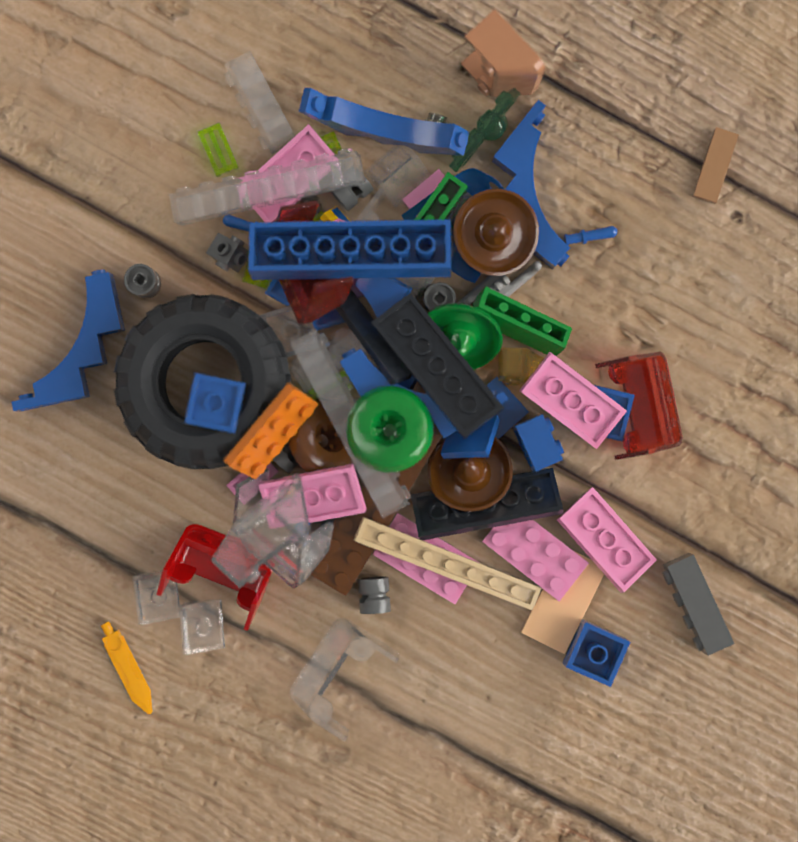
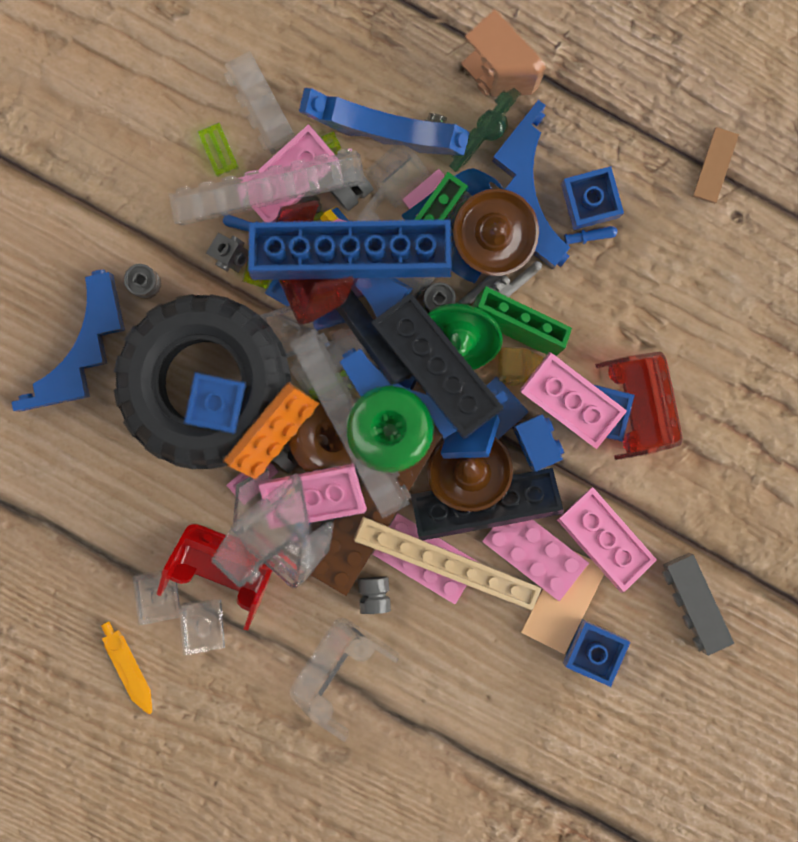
none -> blue brick [561,166,624,230]

